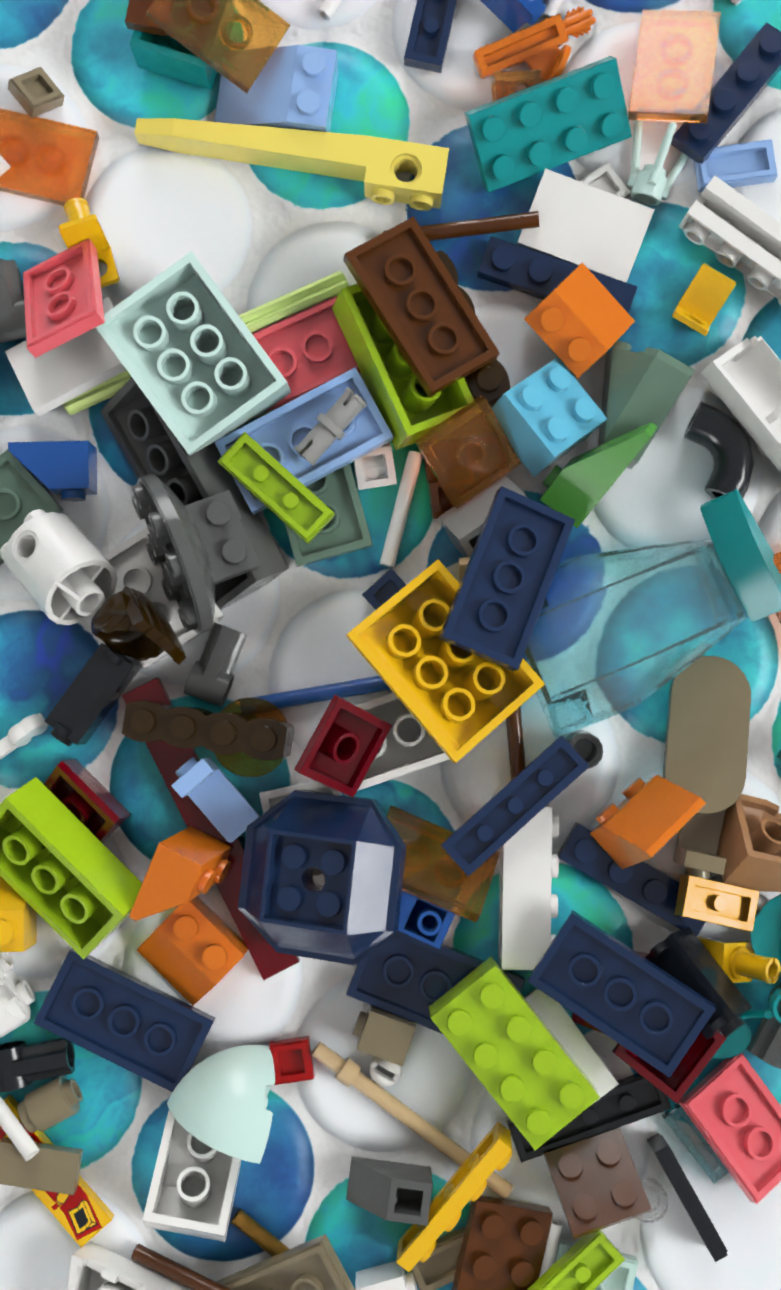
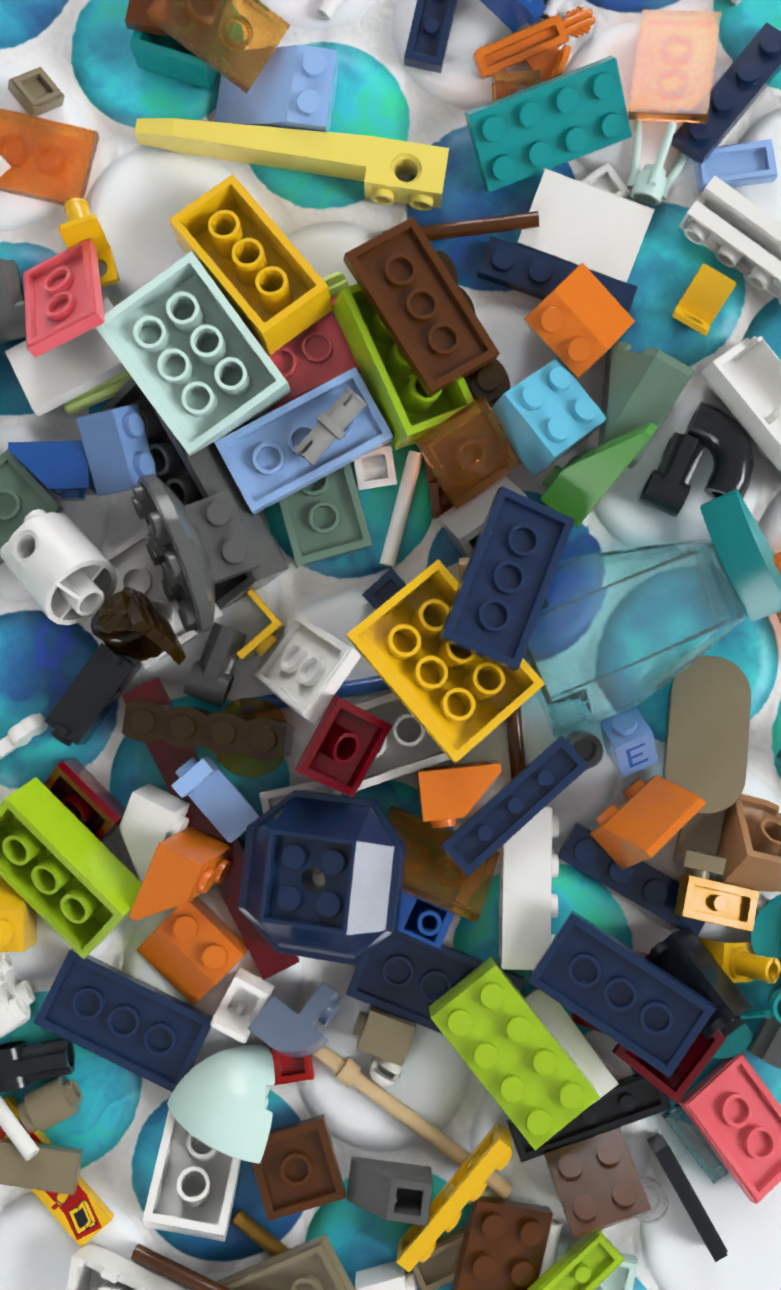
lime tile [217,432,335,544] -> none
none -> medium blue brick [76,403,157,496]
none -> white slope [119,783,190,882]
none -> yellow brick [168,174,333,355]
none -> white bracket [210,967,275,1043]
none -> yellow bracket [236,589,285,661]
none -> sand blue brick [247,981,341,1058]
none -> reddish brown plate [251,1114,347,1221]
none -> white tile [253,613,362,724]
none -> orange slope [416,760,502,828]
none -> medium blue brick [599,706,659,778]
none -> black piece [639,432,705,517]

